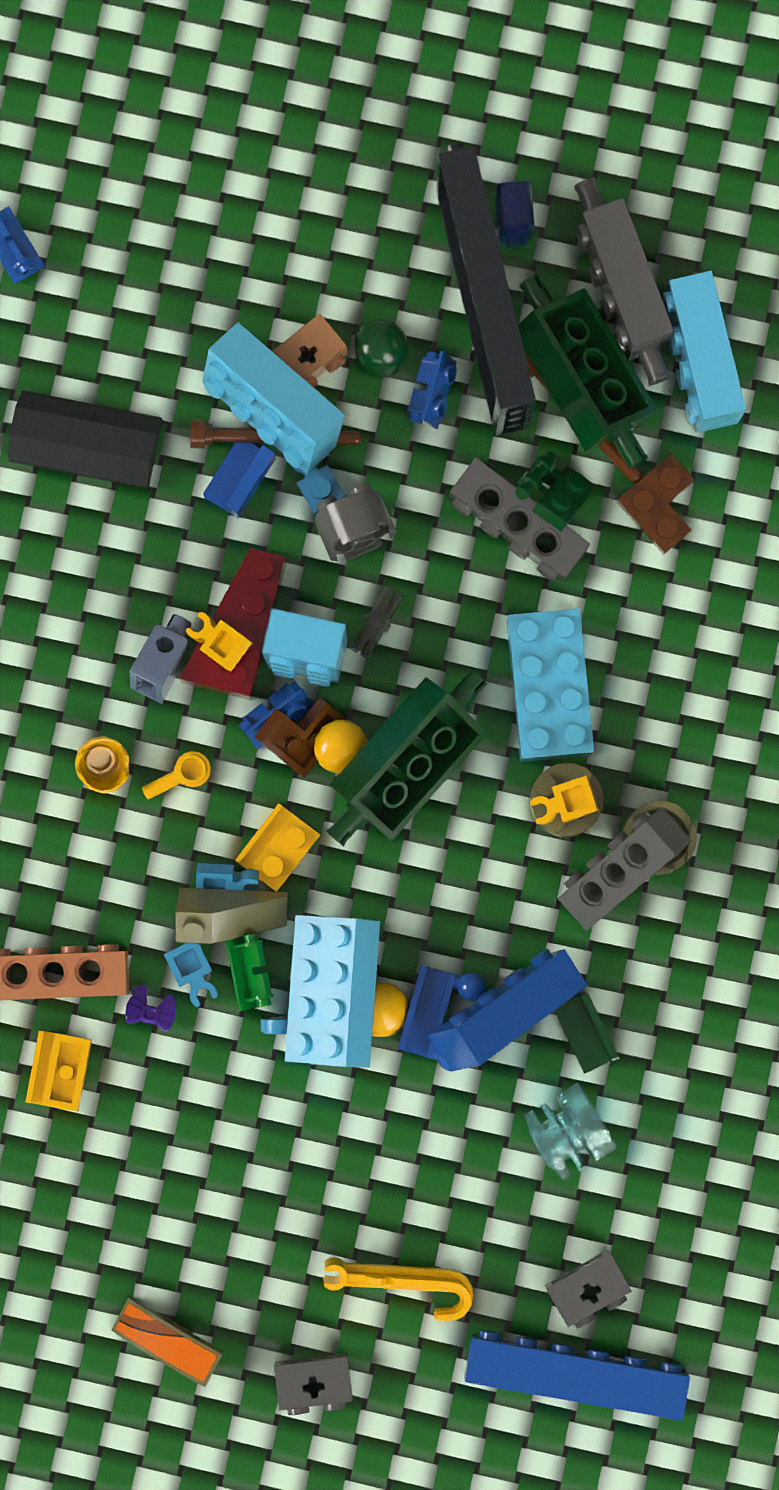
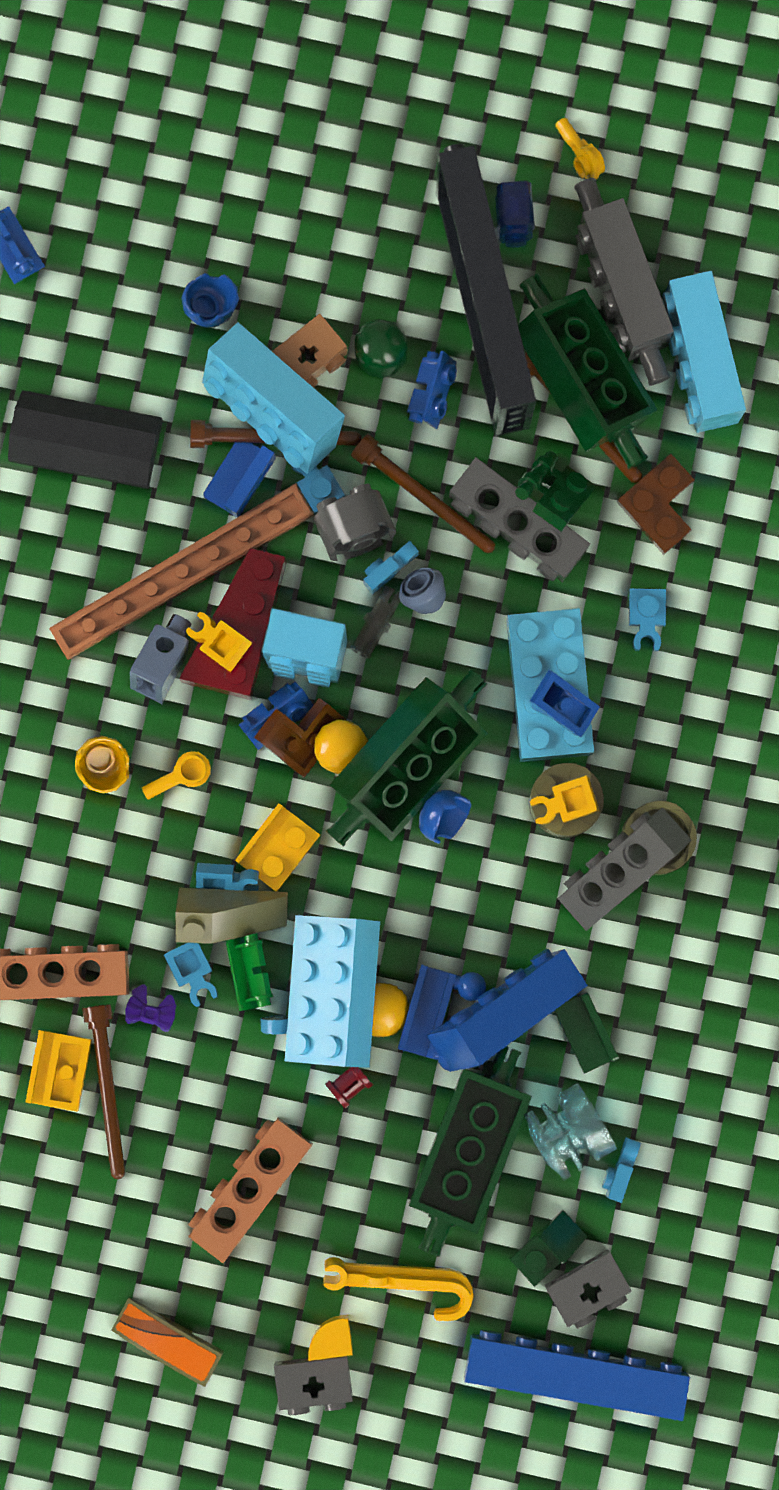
none -> nougat tile [49,484,314,660]
none -> reddish brown piece [82,1004,125,1180]
none -> blue hair [181,273,239,328]
none -> nougat brick [188,1117,313,1263]
none -> yellow brick [308,1314,353,1361]
none -> dark red bush [325,1067,373,1109]
none -> reddish brown piece [351,434,495,553]
none -> dark azure plate [363,541,419,595]
none -> sand blue cone [399,568,446,614]
none -> dark green brick [409,1046,532,1257]
none -> blue hair [419,790,471,844]
none -> dark green slope [509,1210,587,1287]
none -> blue slope [530,670,600,737]
none -> yellow plate [555,118,605,180]
none -> dark azure plate [602,1138,641,1203]
none -> dark azure plate [629,589,666,651]

